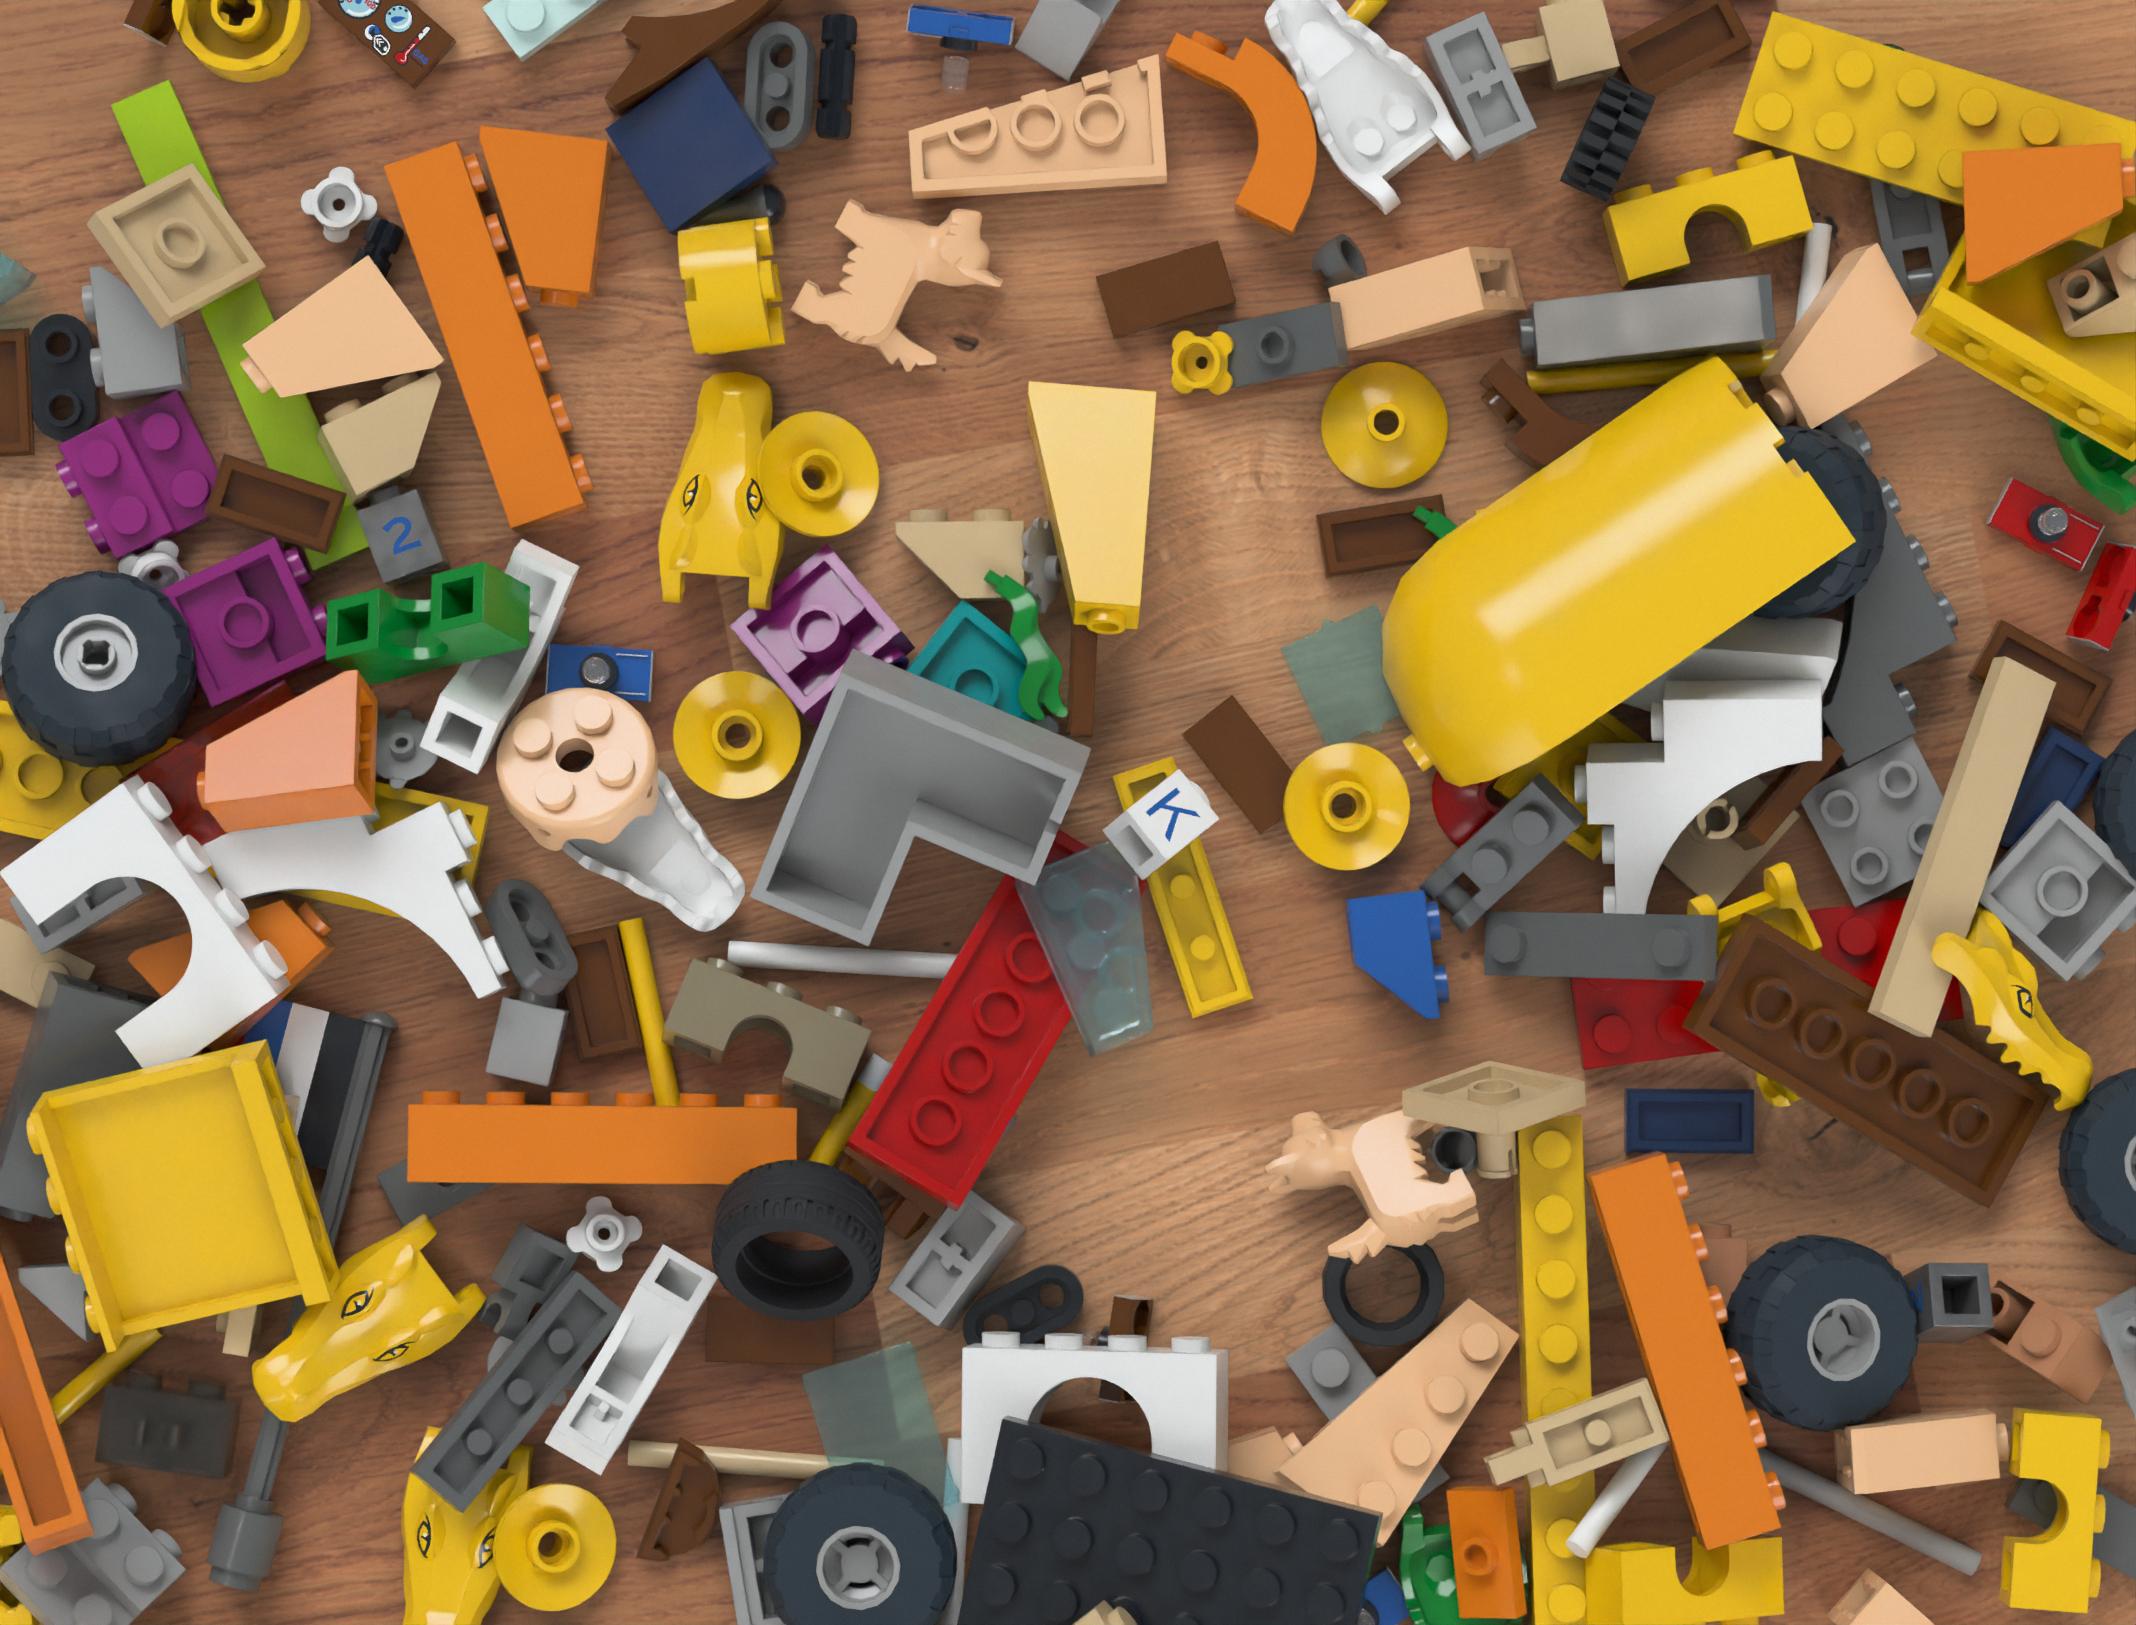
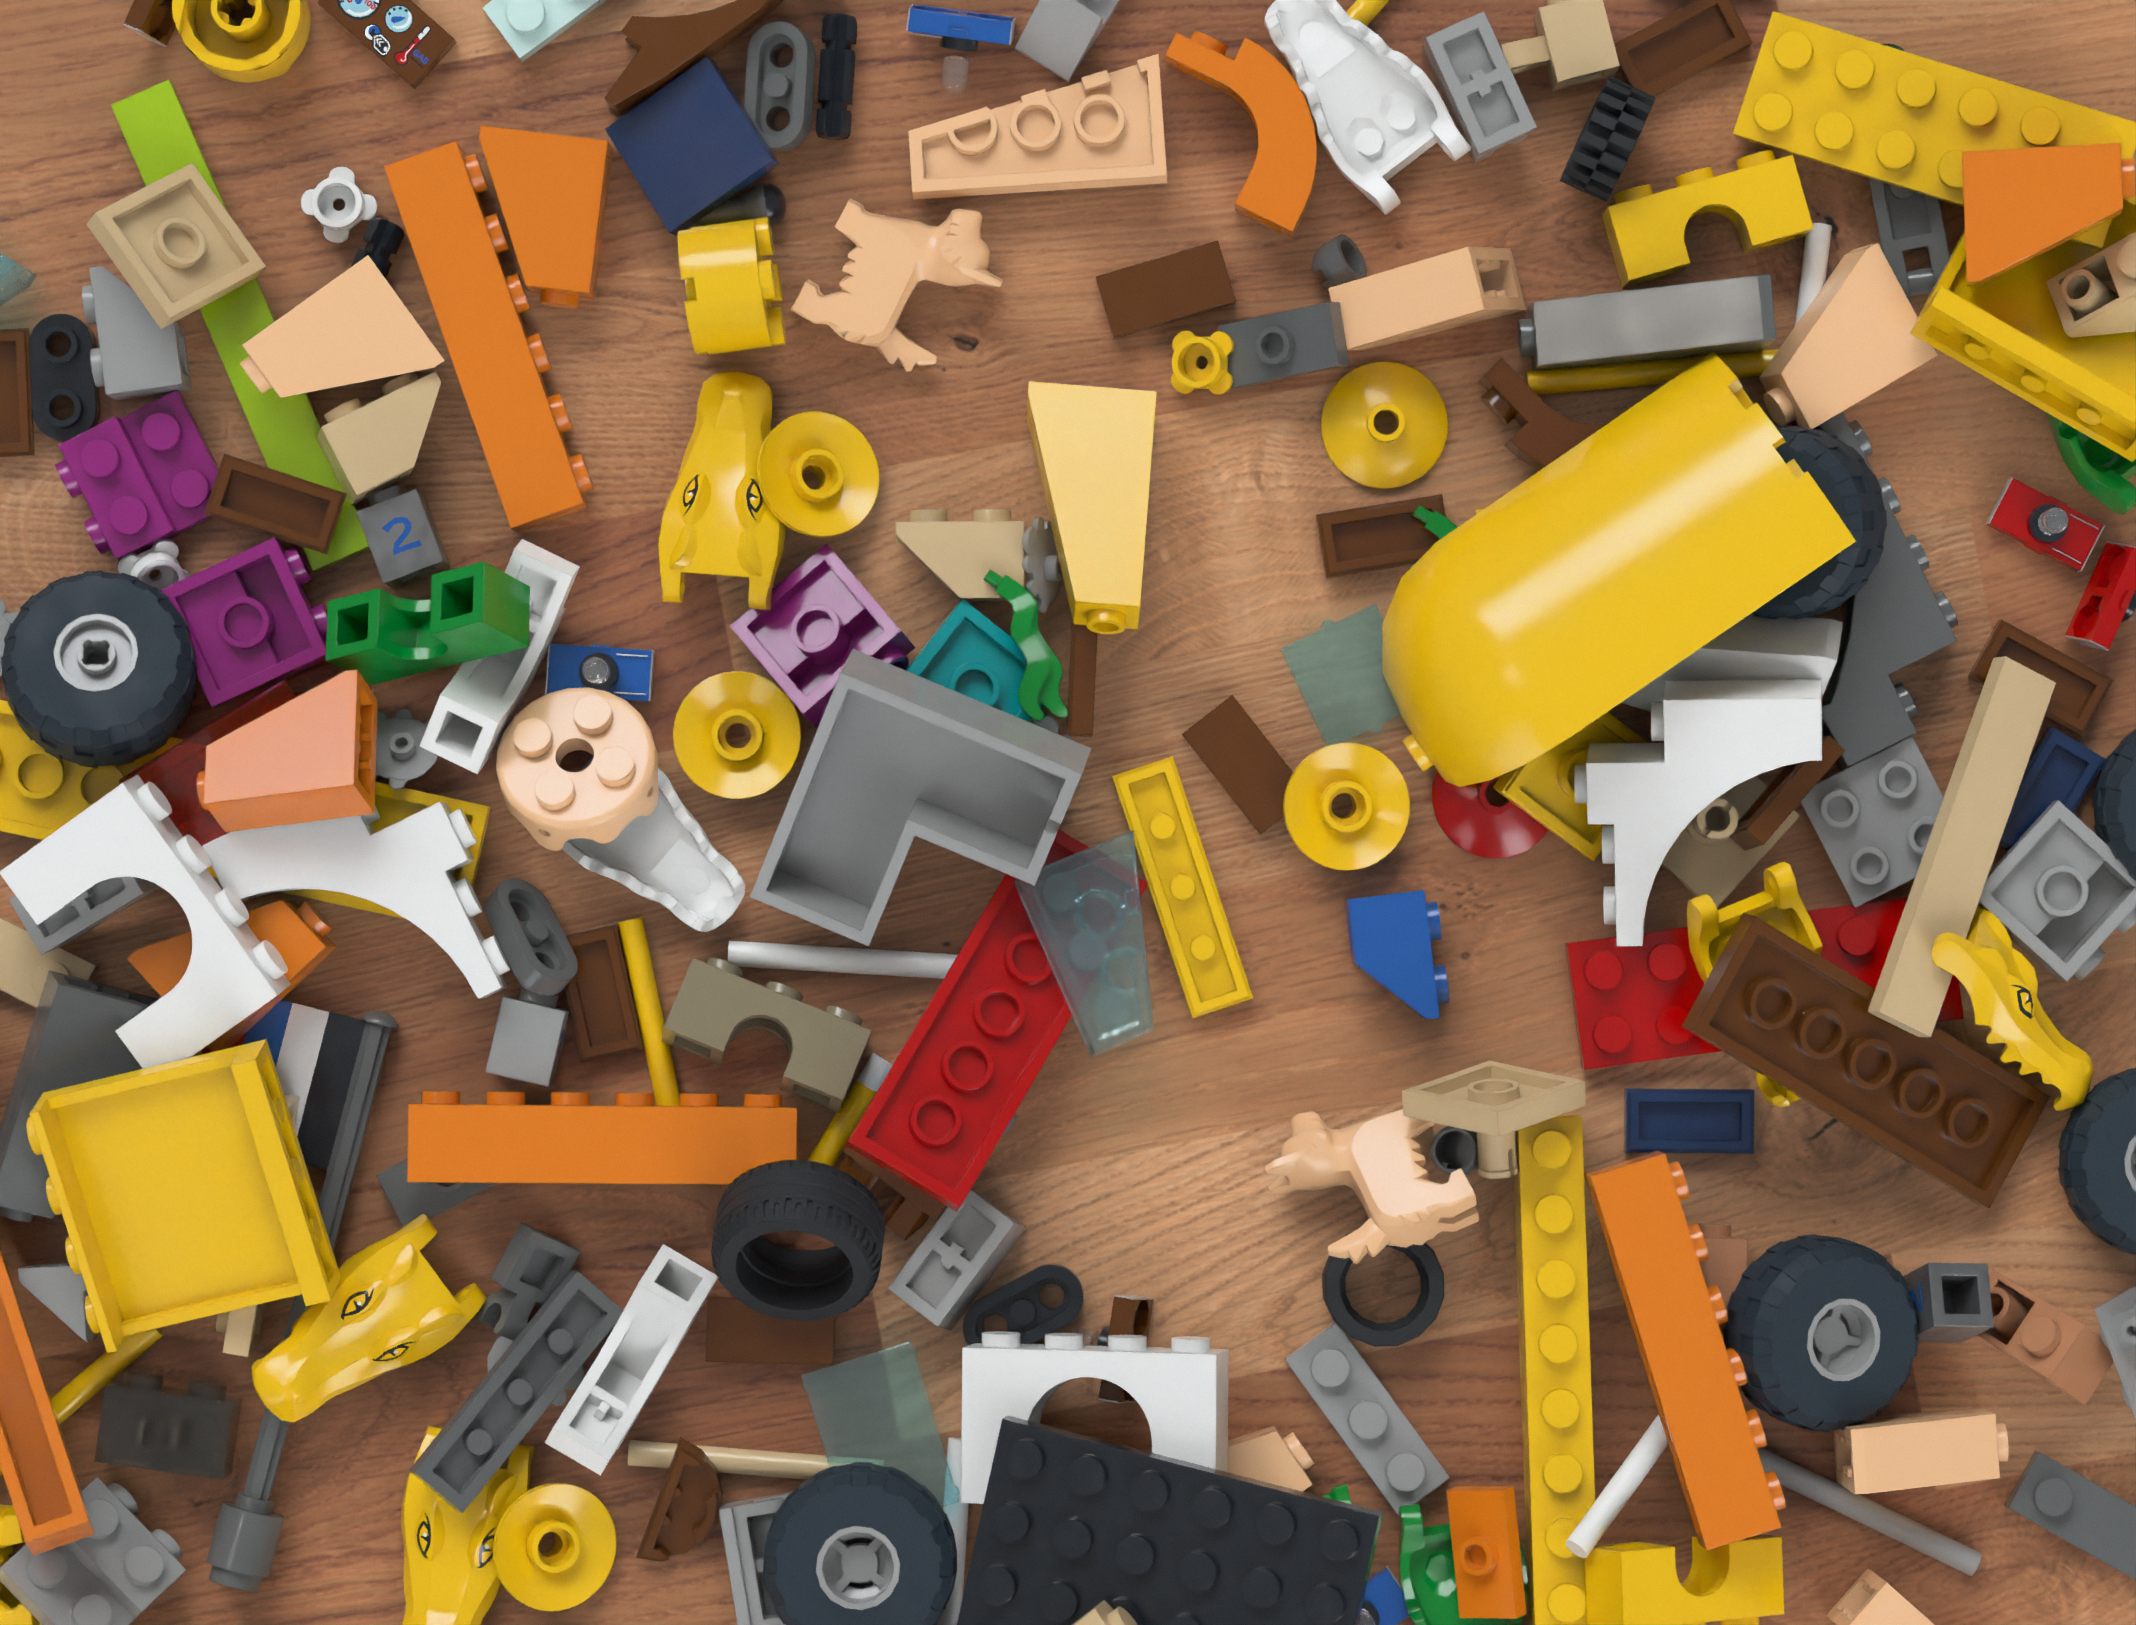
white plate [566,1196,642,1272] -> none
white brick [1102,769,1219,880] -> none
light nougat wing [1273,1298,1520,1548] -> none
dark grey plate [1418,772,1586,933] -> none
tan hinge [1483,1377,1670,1488] -> none
dark grey plate [1484,911,1717,981] -> none
yellow arch [1999,1407,2110,1614] -> none

